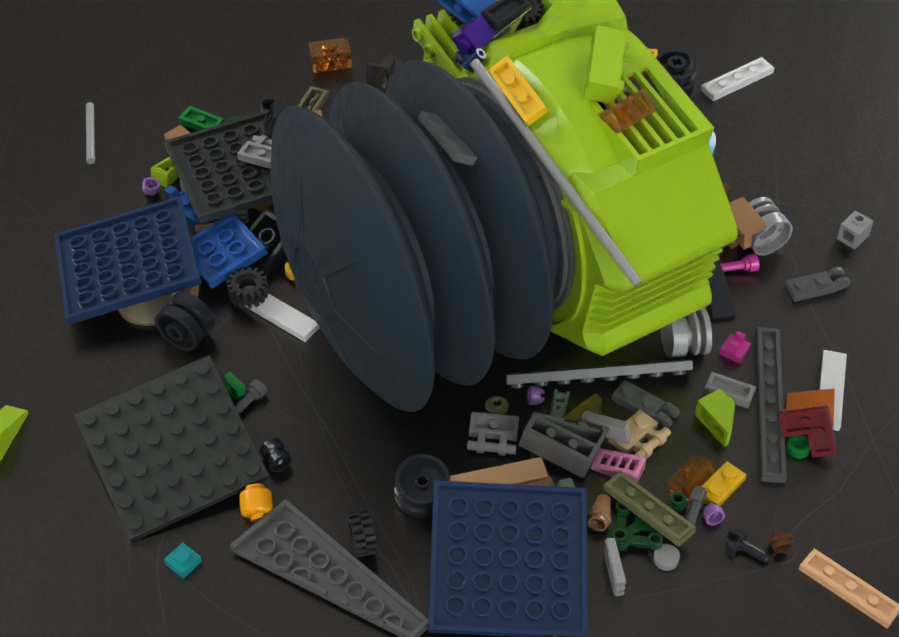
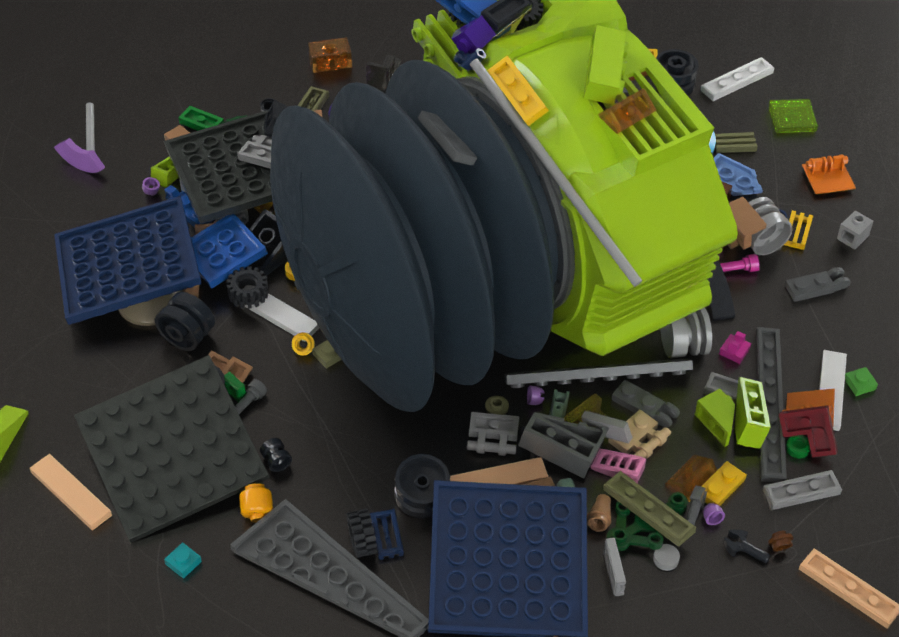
none -> light nougat tile [30,453,112,531]
none -> medium lavender tile [54,138,105,173]
none -> medium nougat slope [208,350,253,383]
none -> yellow plate [292,332,315,356]
none -> olive plate [312,340,341,369]
none -> dark blue tile [370,509,404,560]
none -> medium blue tile [714,153,763,196]
none -> olive tile [715,132,758,153]
none -> lime slope [735,377,771,449]
none -> light grey tile [763,470,842,510]
none -> clear neon green tile [769,99,818,133]
none -> yellow tile [784,210,813,250]
none -> orange hinge [802,154,856,194]
none -> bright green plate [845,367,878,396]

